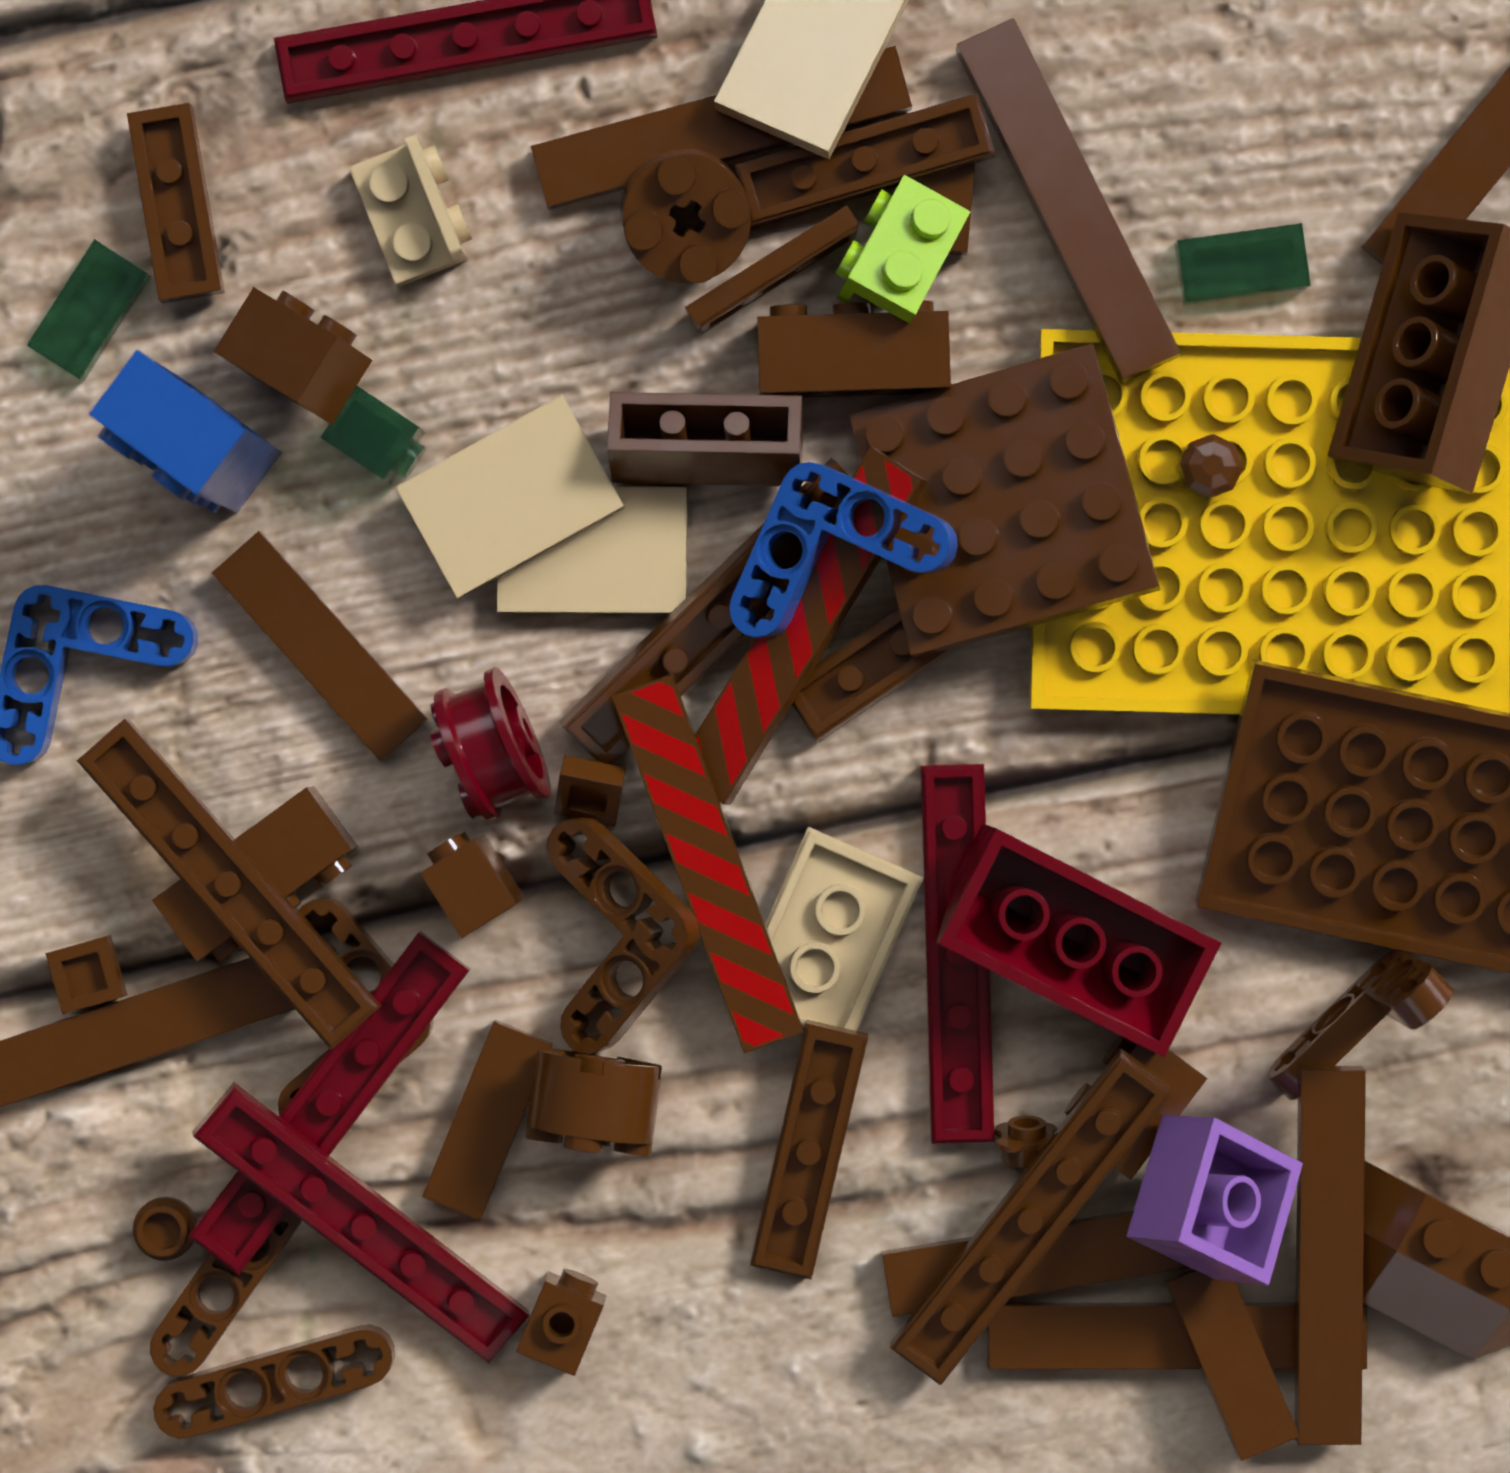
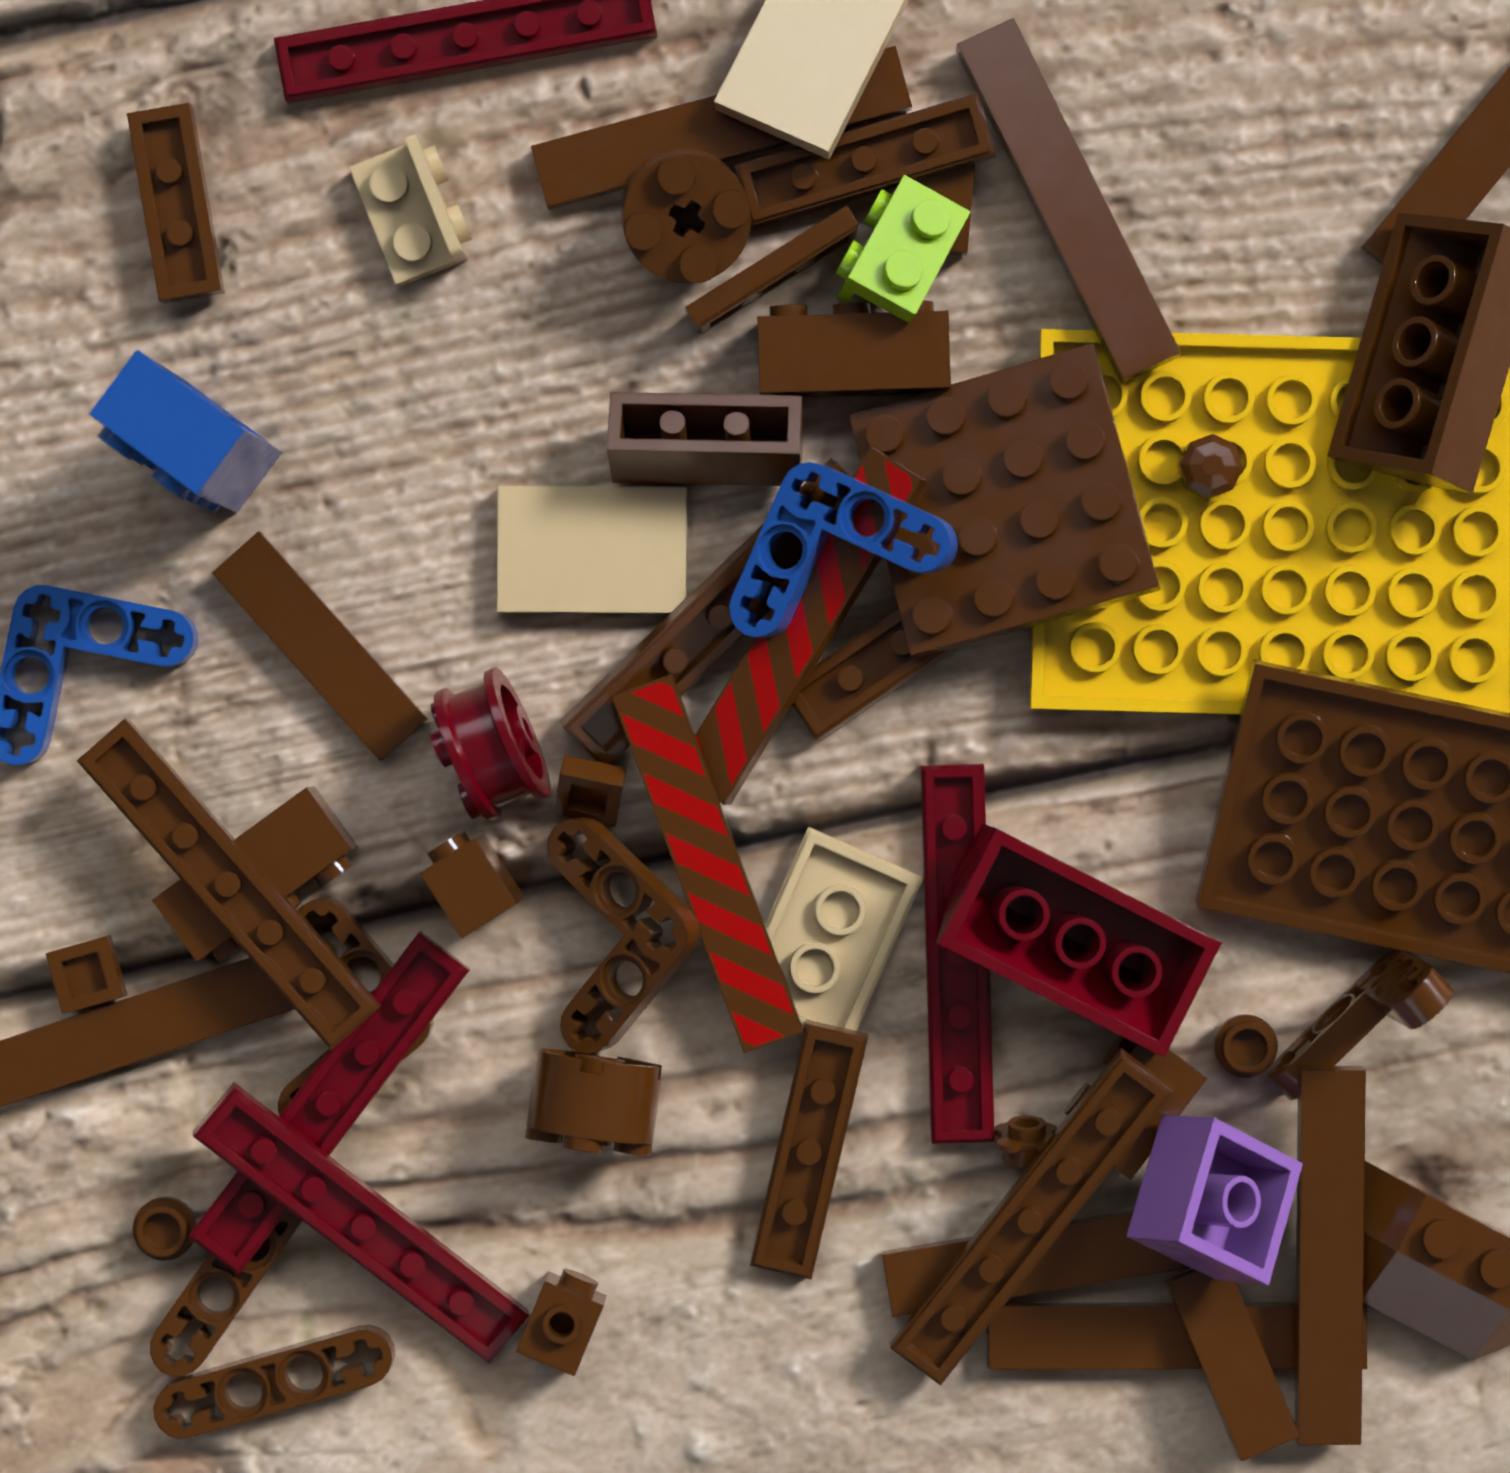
clear green tile [27,239,151,381] -> none
reddish brown brick [213,287,372,425] -> none
clear green brick [320,386,426,485] -> none
tan tile [396,395,625,599] -> none
reddish brown tile [422,1020,553,1220] -> none
clear green tile [1175,223,1311,305] -> none
none -> reddish brown plate [1214,1014,1278,1078]

